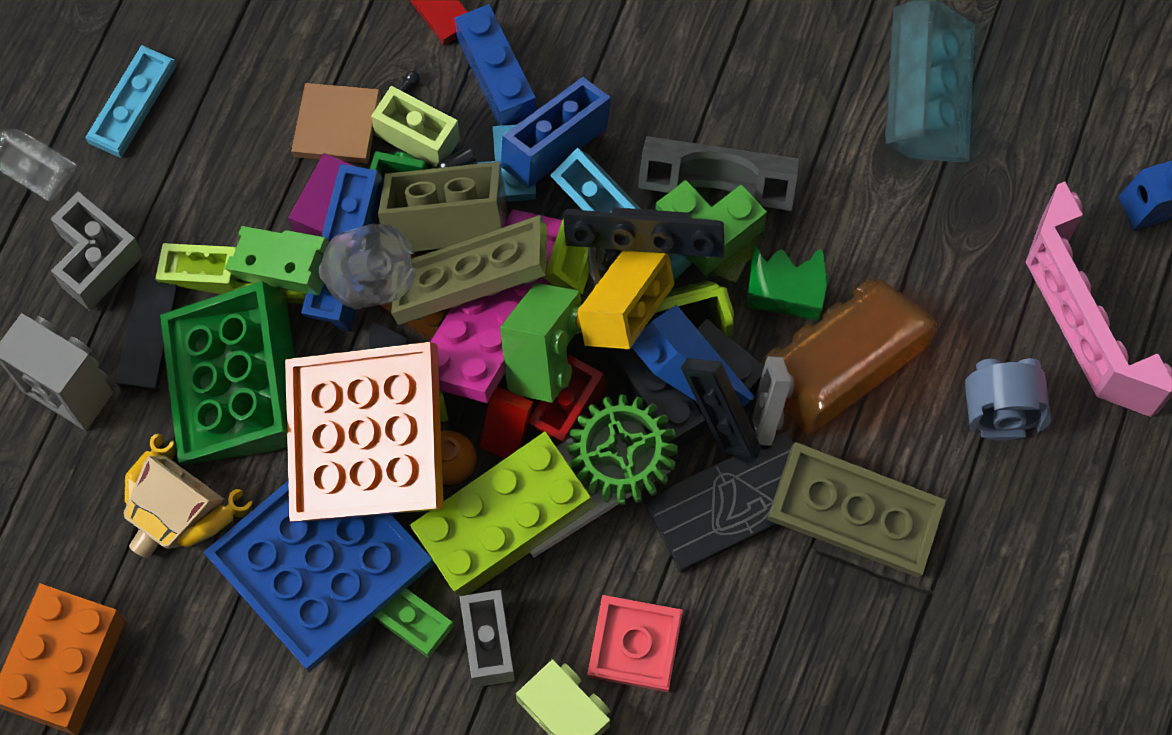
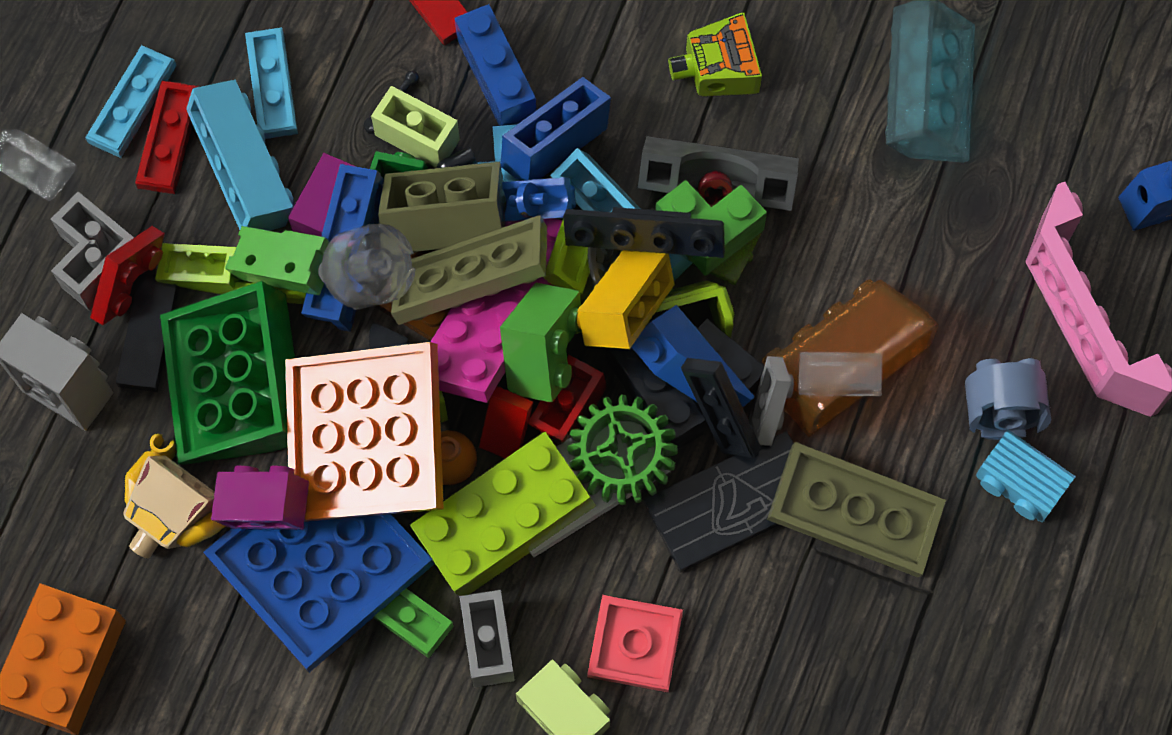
medium nougat tile [291,83,381,164] -> none
green piece [746,243,834,321] -> none
none -> red plate [90,226,165,325]
none -> red tile [135,81,198,194]
none -> medium azure brick [186,79,294,231]
none -> magenta brick [211,466,309,529]
none -> medium azure tile [245,27,298,139]
none -> blue hips [502,177,576,221]
none -> torso [668,13,762,96]
none -> dark red bush [698,171,733,207]
none -> clear tile [798,352,882,396]
none -> medium azure brick [976,430,1076,522]

